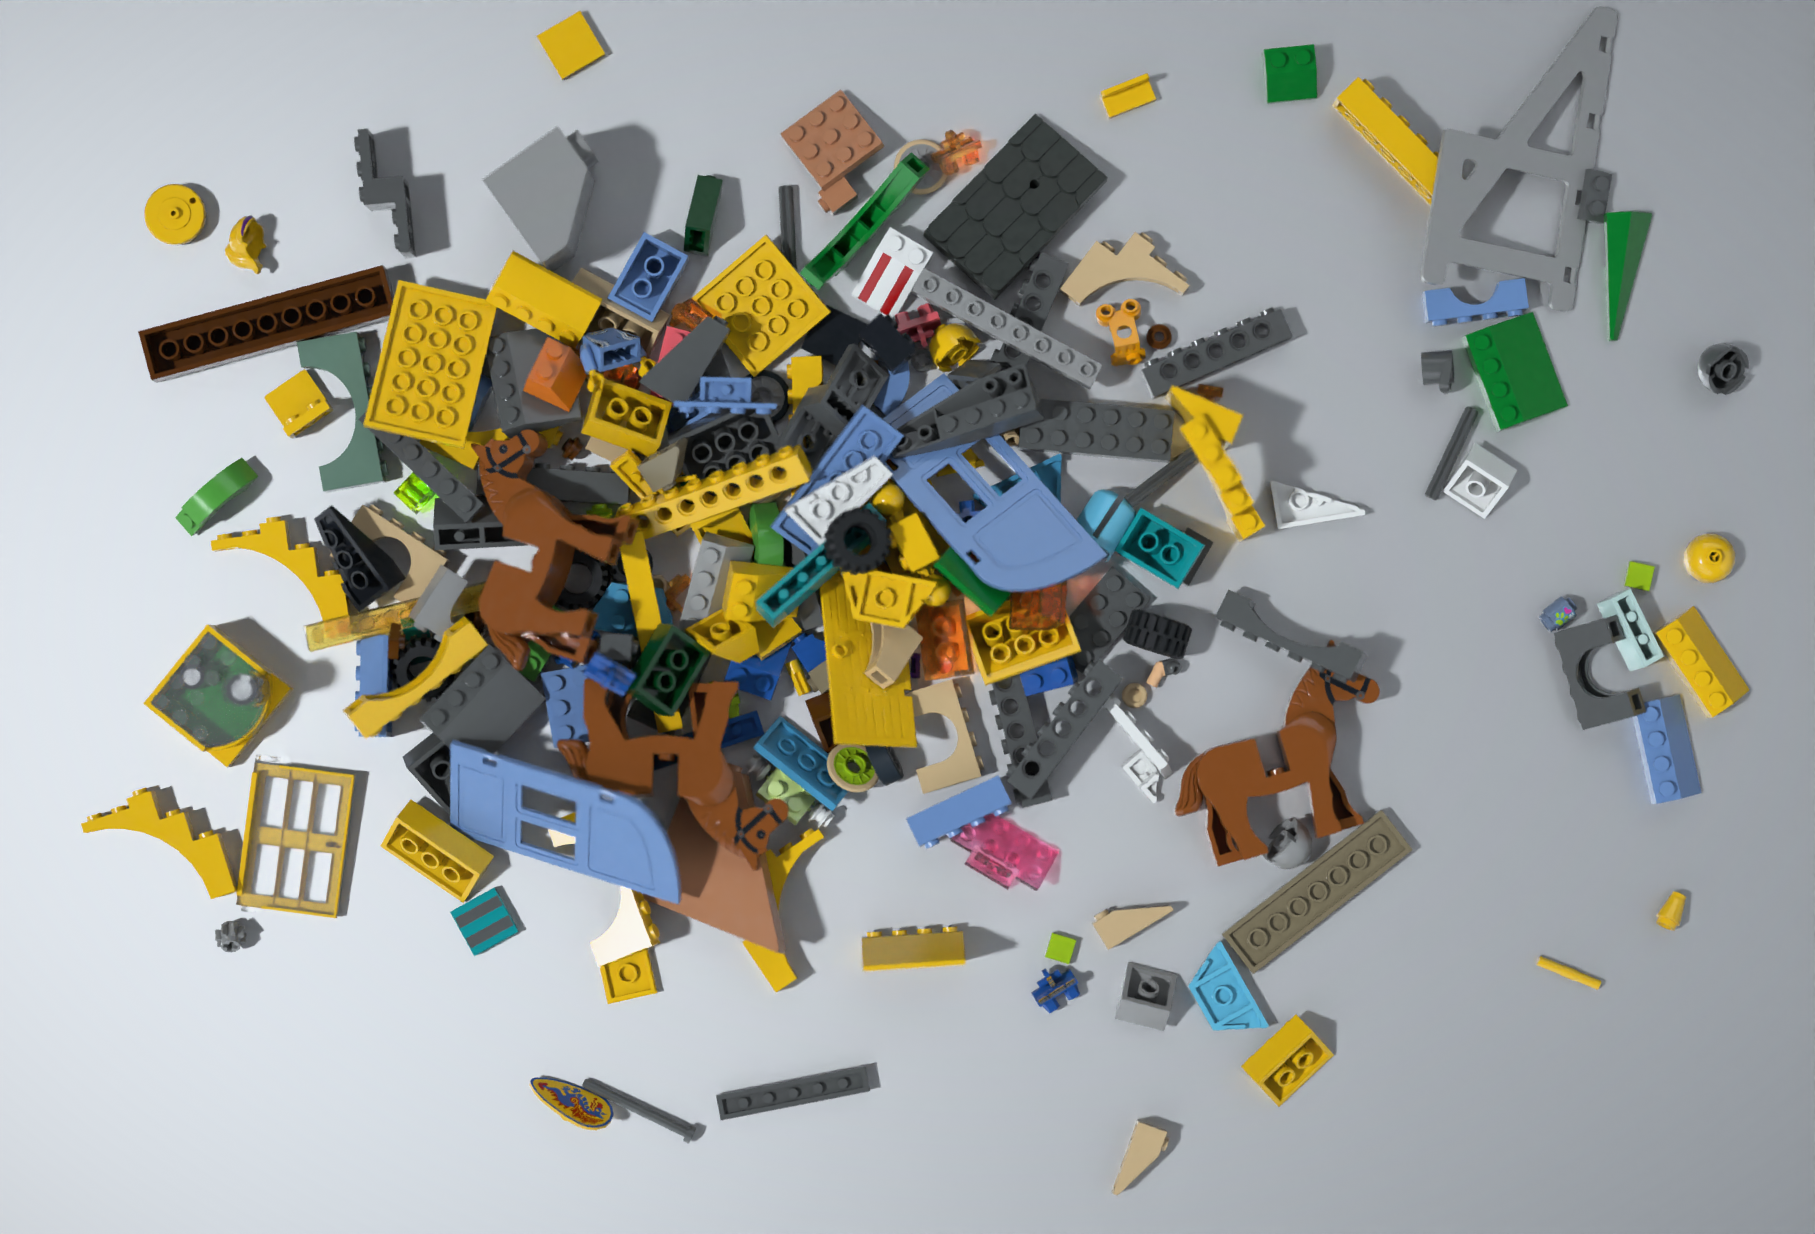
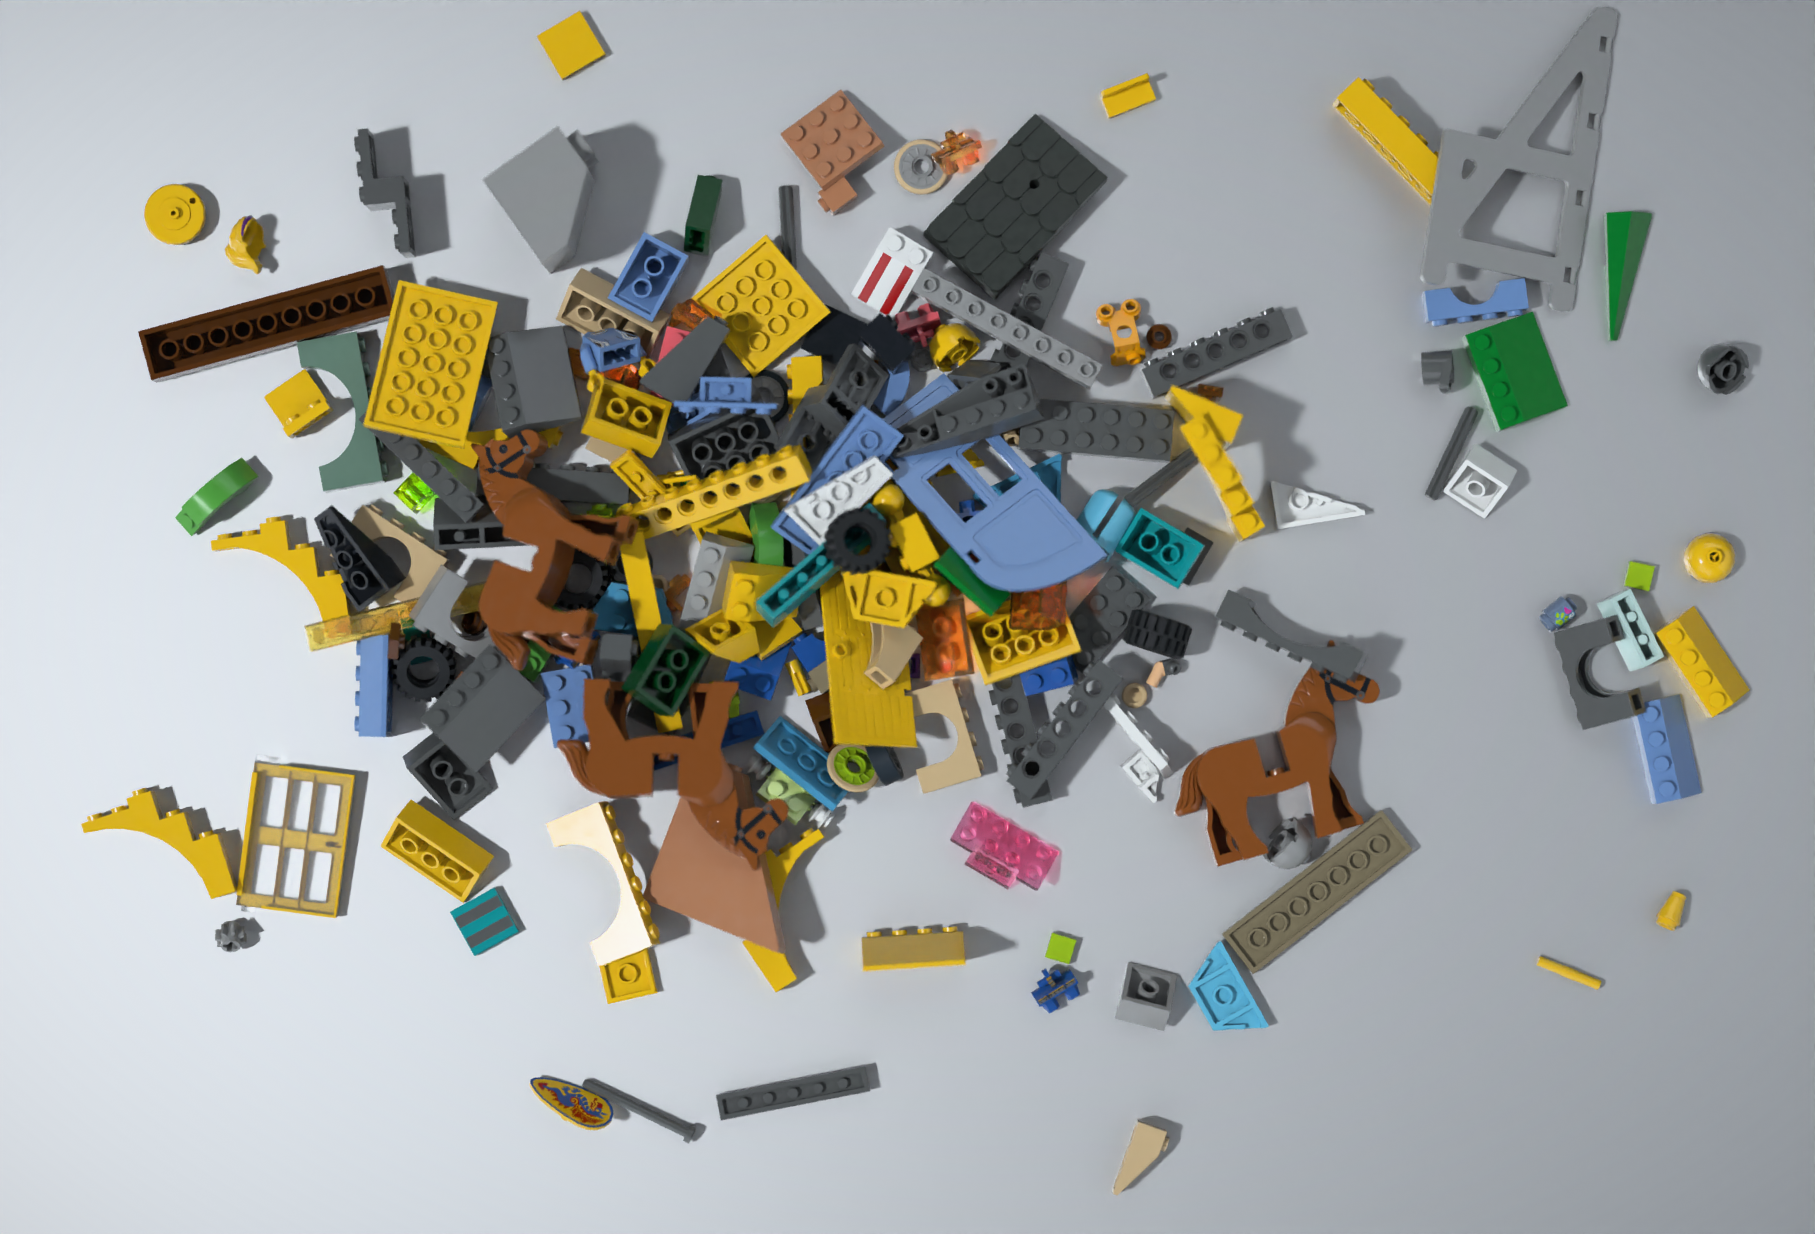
clear piece [143,624,293,767] -> none
yellow arch [343,617,487,739] -> none
medium blue door [450,740,681,904] -> none
yellow slope [485,251,602,349] -> none
orange slope [523,337,588,412] -> none
reddish brown plate [561,436,584,460] -> none
blue hips [583,651,637,696] -> none
dark tan slope [637,437,688,493] -> none
green arch [800,152,930,290] -> none
medium blue slope [906,775,1012,849] -> none
tan arch [1059,232,1189,306] -> none
tan slope [1092,905,1173,950] -> none
yellow slope [1241,1015,1334,1107] -> none
green slope [1262,44,1317,104] -> none
dark grey plate [1577,169,1612,224] -> none

